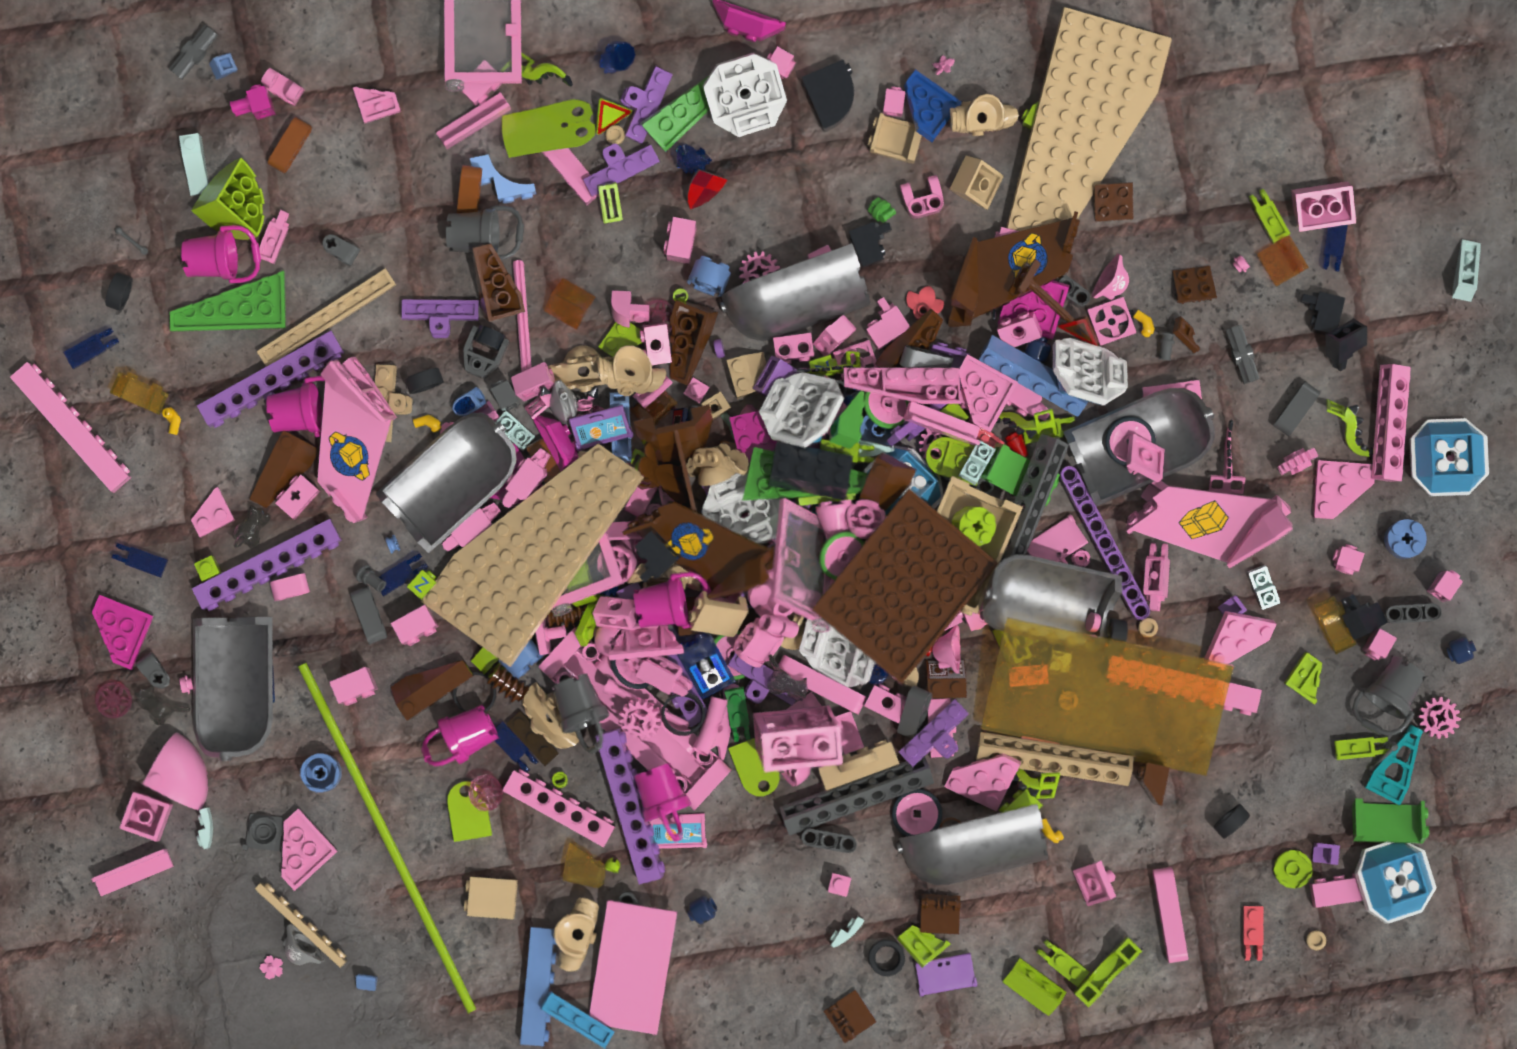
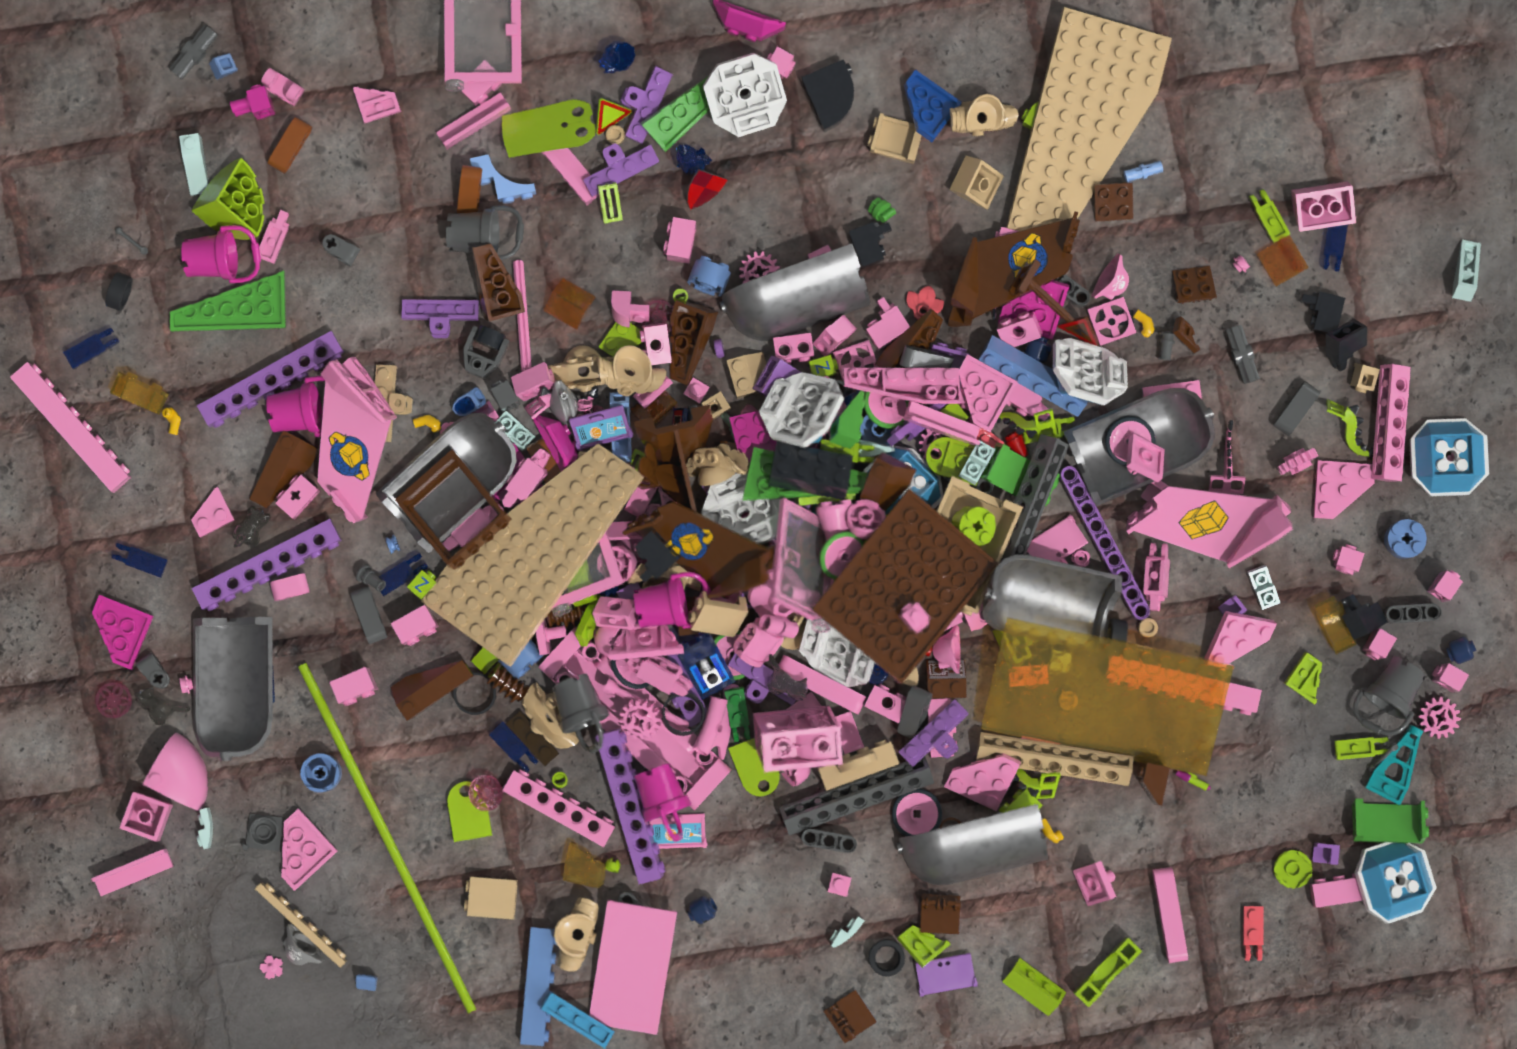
lime brick [194,556,222,582] -> none
tan plate [257,268,396,367] -> none
black tyre [405,368,444,394] -> none
dark pink piece [421,704,499,766] -> none
lime piece [500,52,573,87] -> none
lime piece [794,351,861,374] -> none
bright pink brick [883,87,905,117] -> none
bright pink piece [900,175,944,219] -> none
bright pink plant [932,56,955,75] -> none
lime hinge [1036,939,1089,987] -> none
bright pink tile [1086,612,1101,633] -> none
black tyre [1214,804,1250,839] -> none
tan tile [1306,931,1326,950] -> none
none -> reddish brown window [395,449,512,570]
none -> bright pink brick [898,603,929,633]
none -> light blue pin [1123,160,1163,183]
none -> piece [1175,770,1211,791]
none -> tan brick [1350,363,1380,393]
none -> bright pink brick [1432,663,1469,692]

